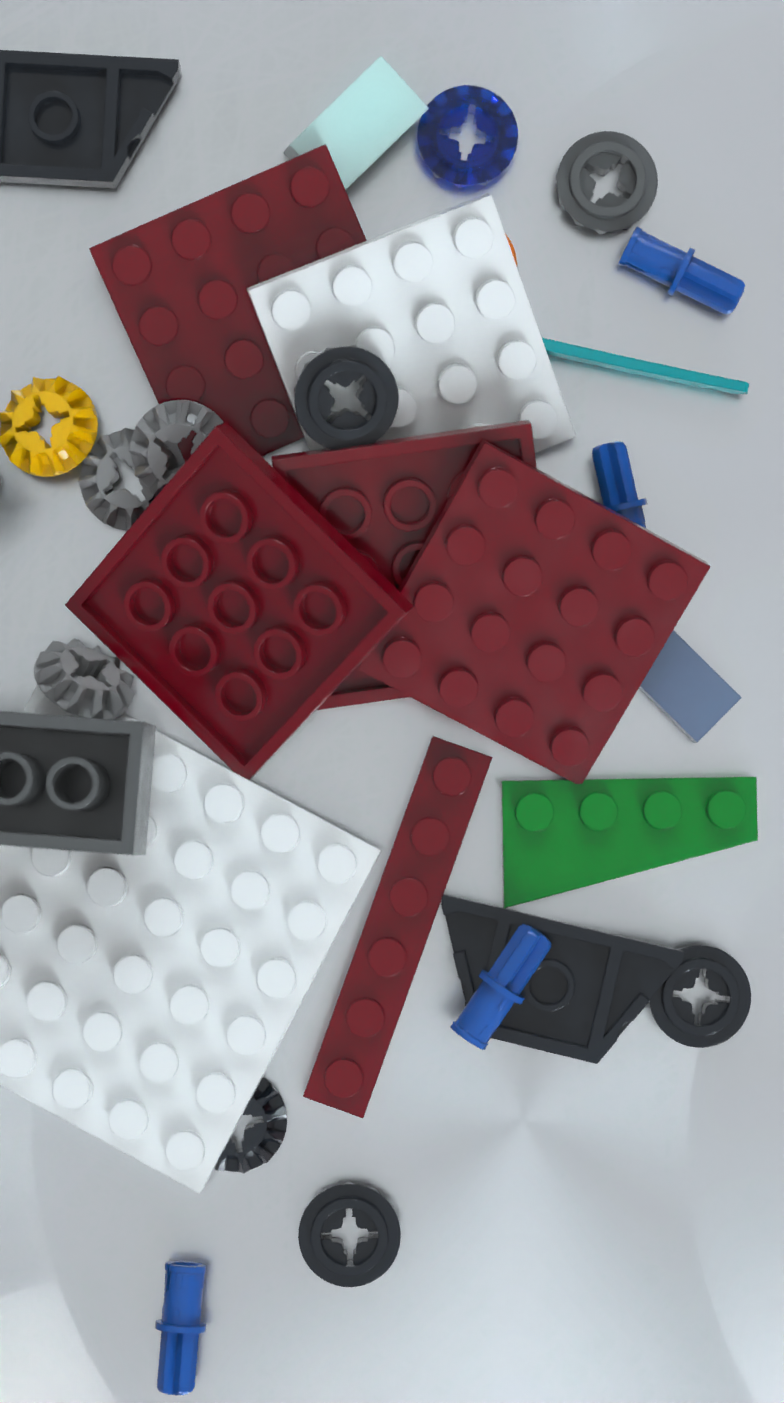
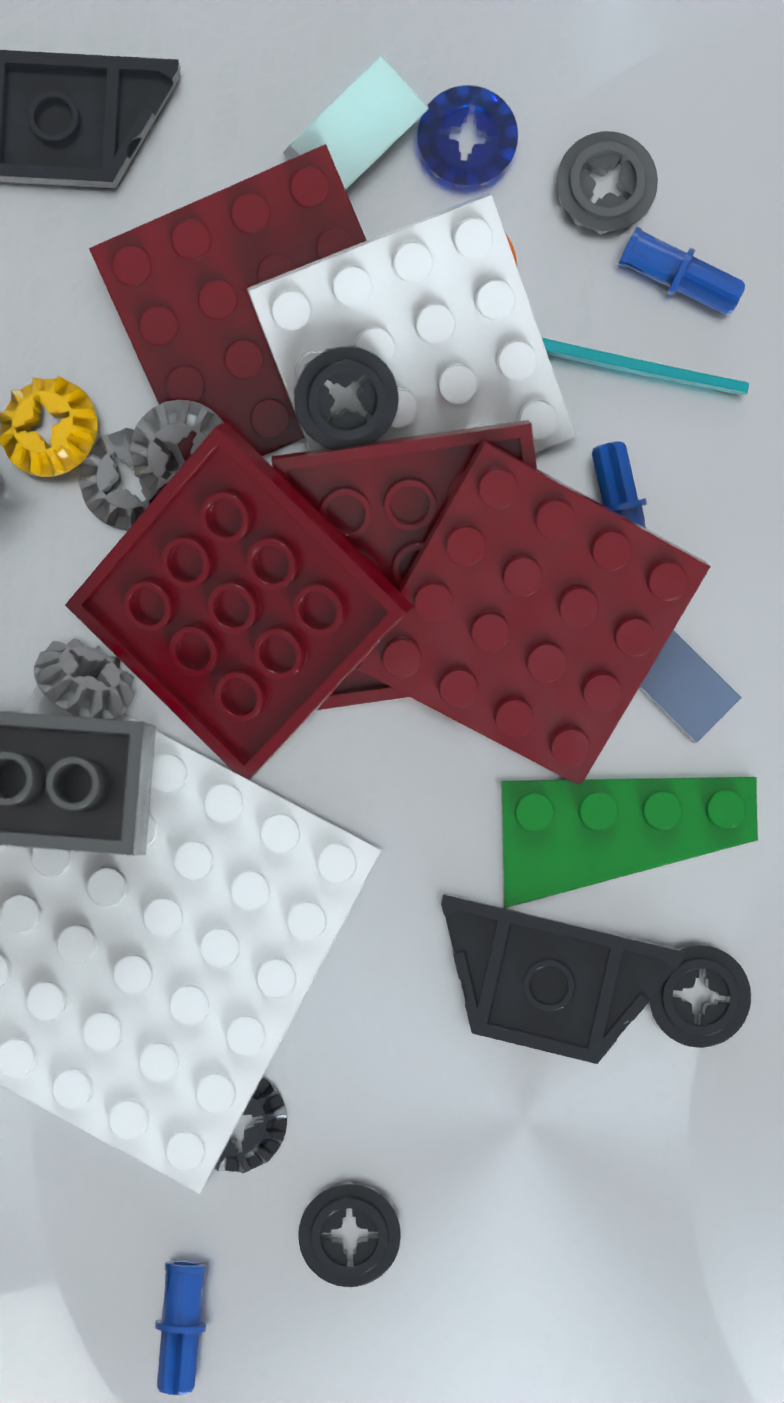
dark red plate [303,736,493,1118] -> none
blue axle [450,924,551,1050] -> none

